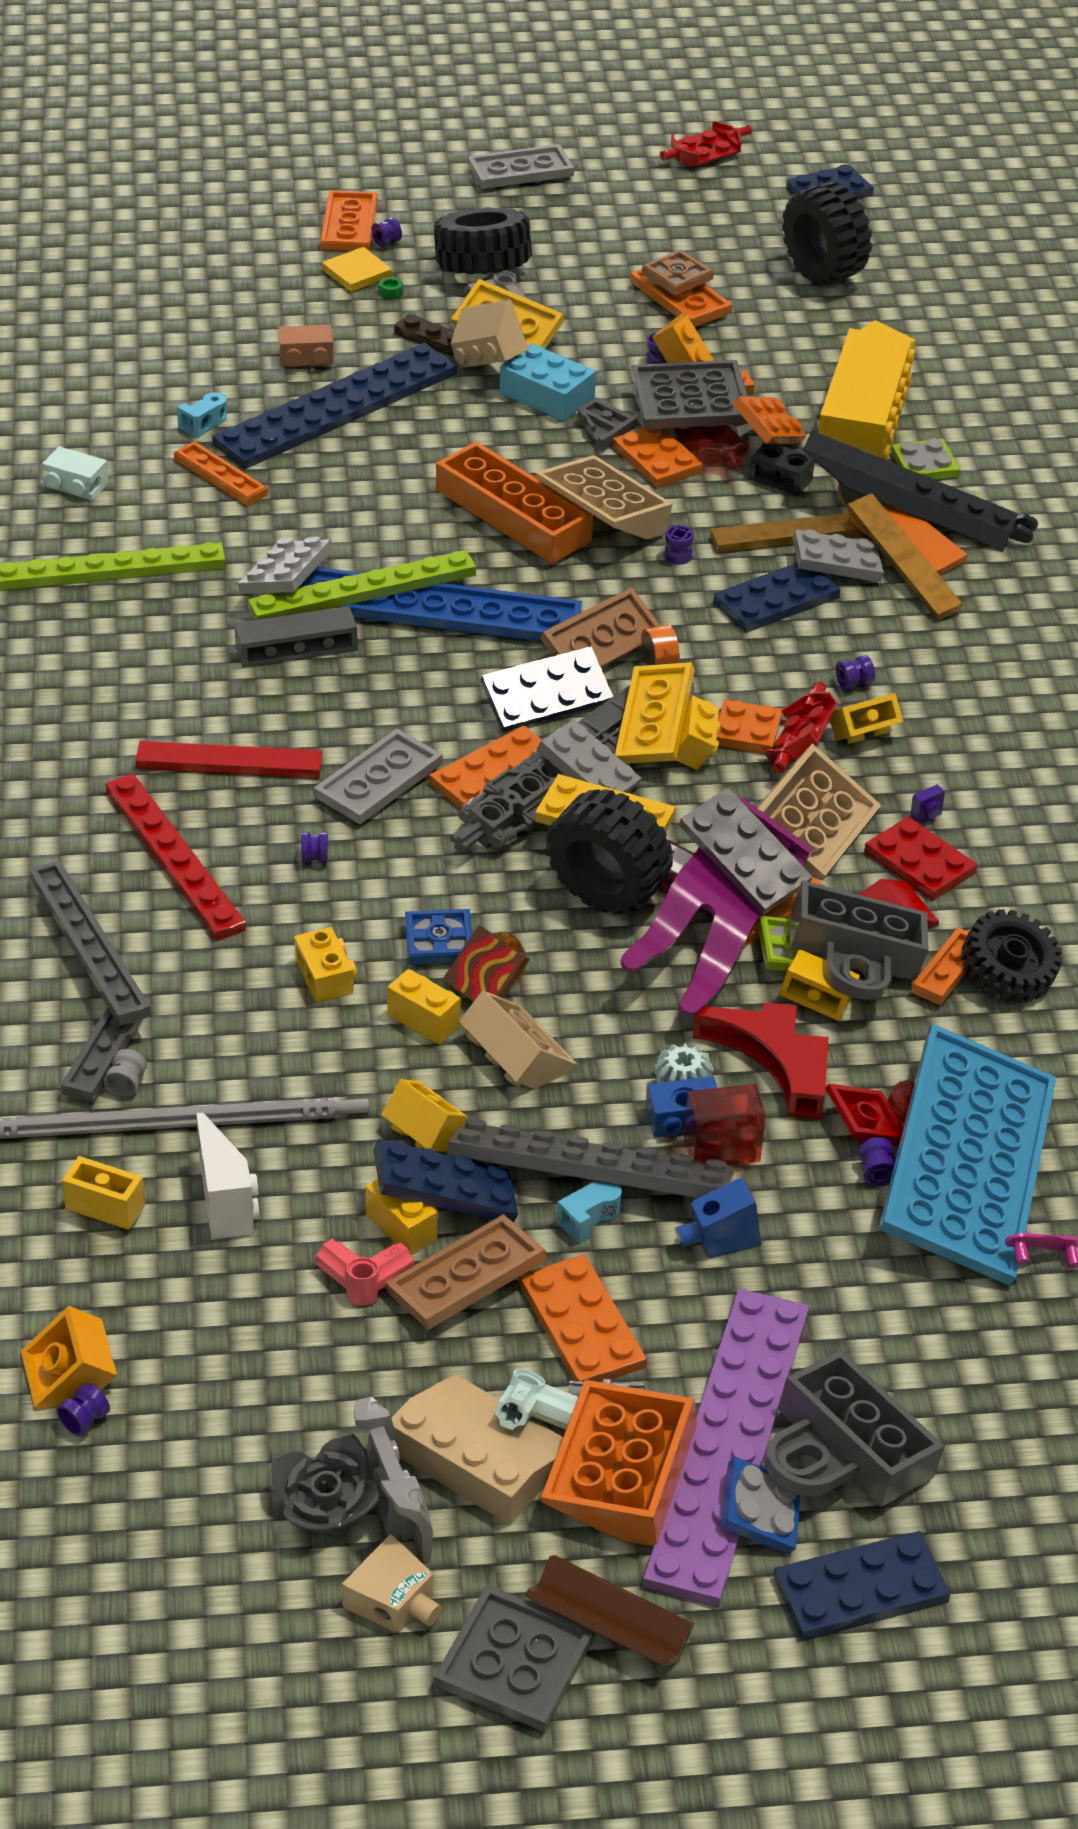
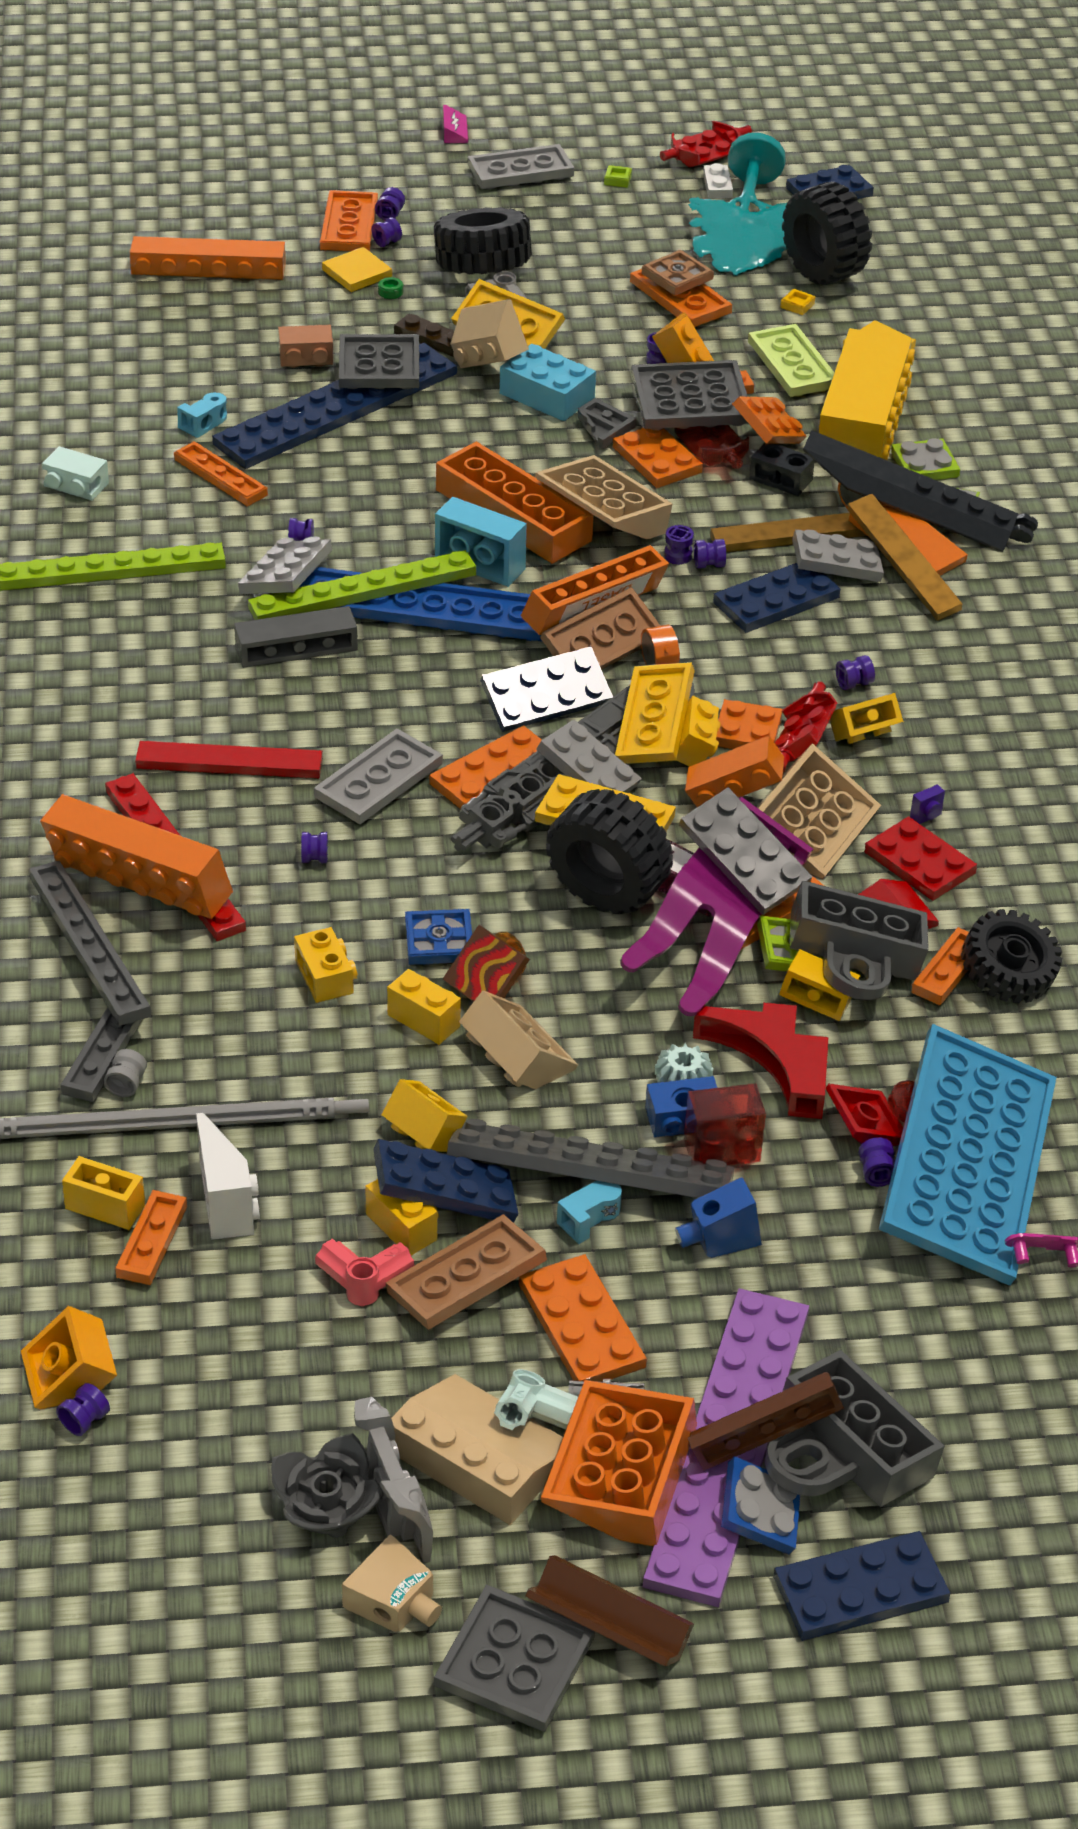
none -> orange brick [40,794,233,919]
none -> orange plate [115,1190,187,1285]
none -> orange brick [130,236,286,280]
none -> dark purple wheel [288,518,314,541]
none -> dark grey plate [339,334,419,389]
none -> dark purple wheel [375,187,405,221]
none -> medium azure brick [435,497,527,587]
none -> dark pink slope [443,105,468,143]
none -> orange brick [521,545,669,635]
none -> lime tile [604,165,632,188]
none -> orange brick [685,735,784,807]
none -> teal plant [688,133,788,275]
none -> reddish brown panel [688,1372,844,1471]
none -> dark purple wheel [694,539,726,569]
none -> white plate [703,163,733,199]
none -> yellowish green plate [748,324,835,397]
none -> yellow tile [780,289,815,316]

